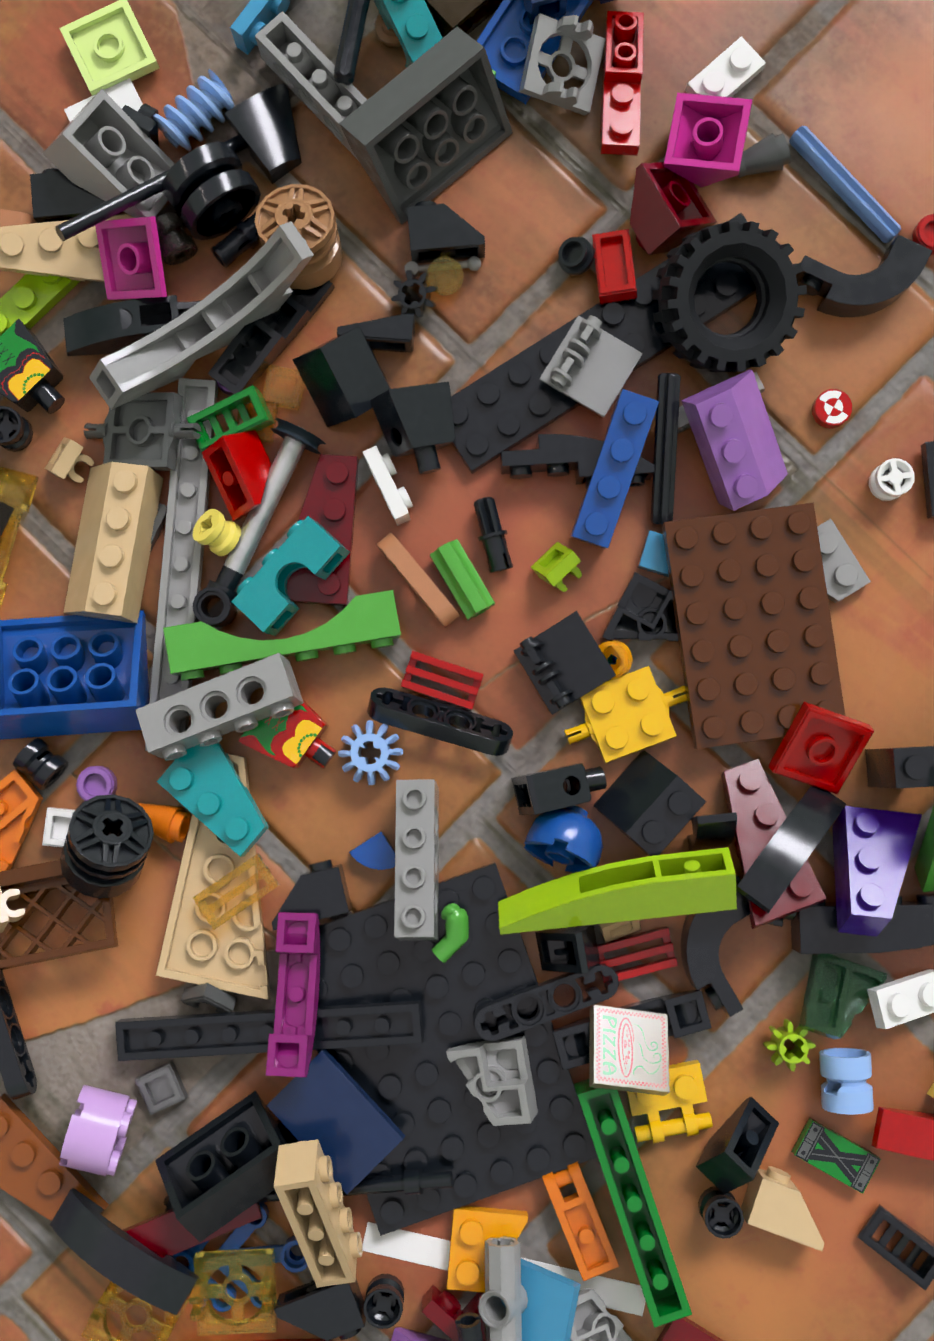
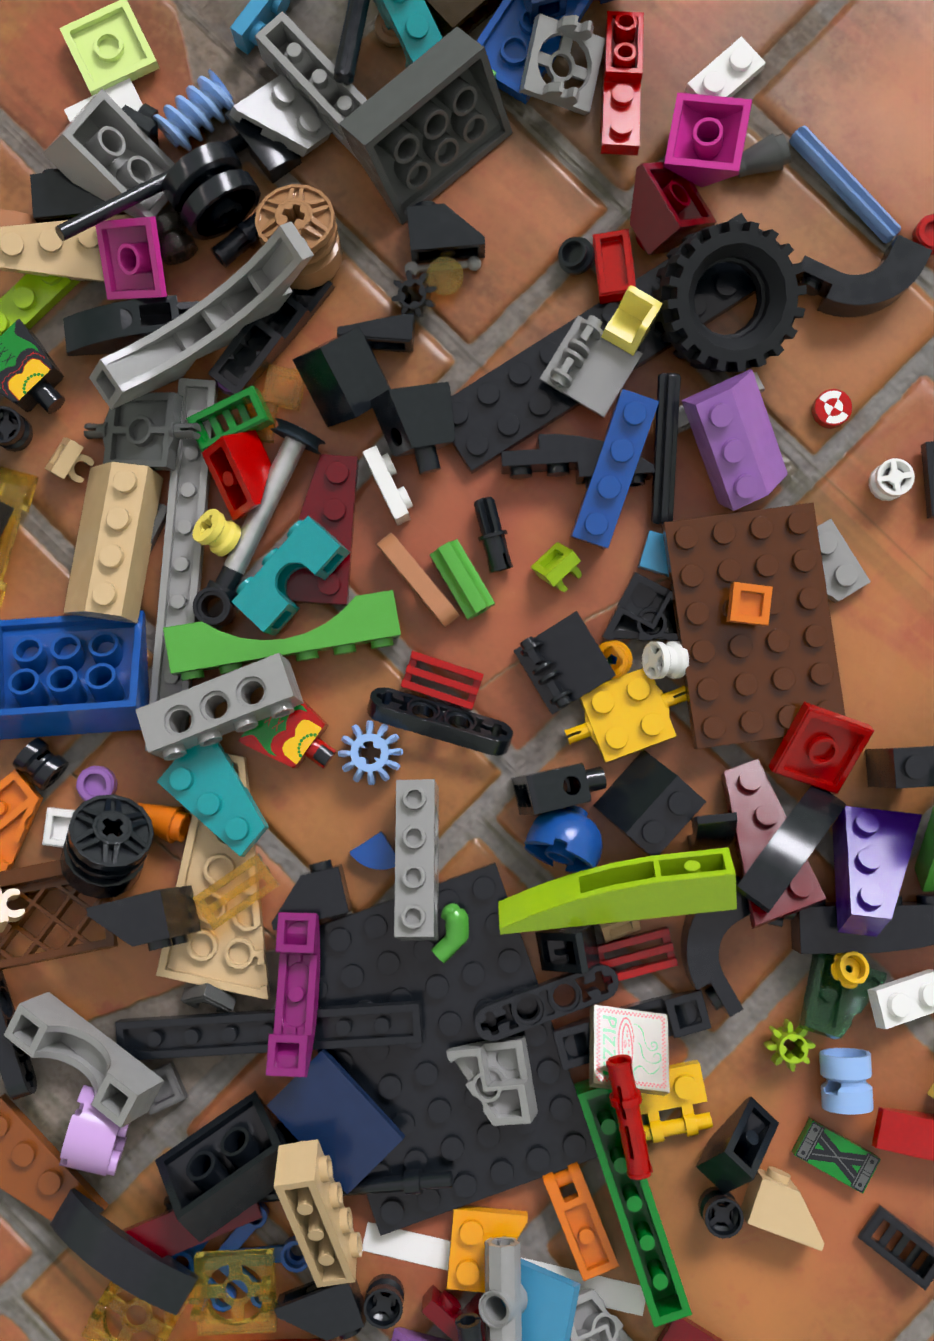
none -> light grey arch [4,992,164,1128]
none -> black slope [86,885,201,951]
none -> light grey wing [229,74,332,157]
none -> light yellow panel [601,285,663,356]
none -> red pin [605,1054,653,1180]
none -> white wheel [642,641,689,679]
none -> orange plate [726,582,773,626]
none -> yellow plate [831,951,869,989]

